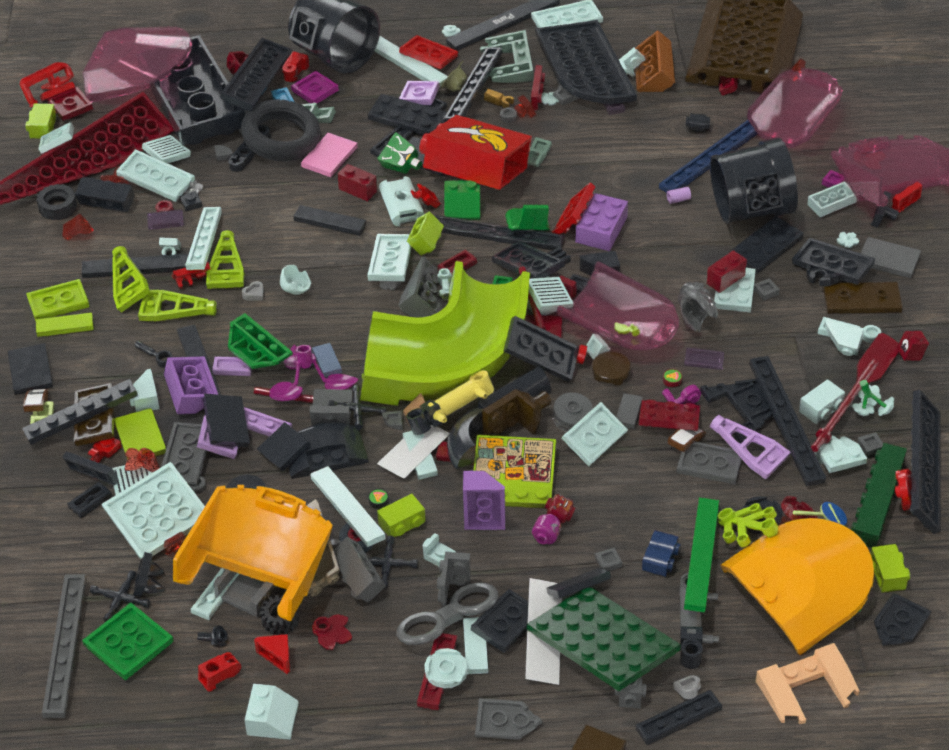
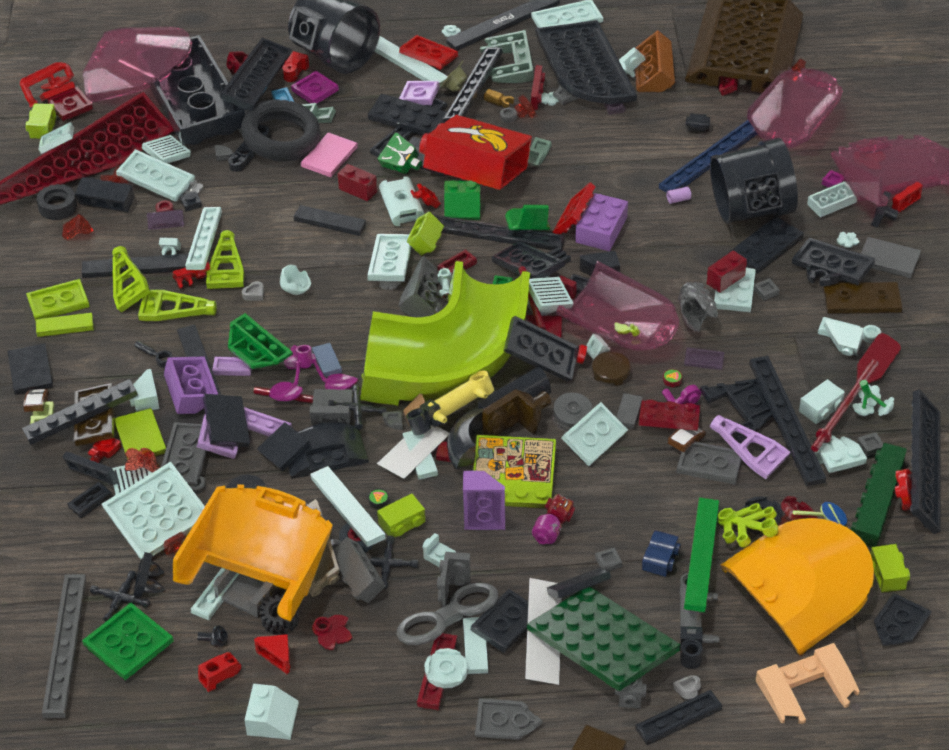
dark red brick [897,331,929,361] -> none

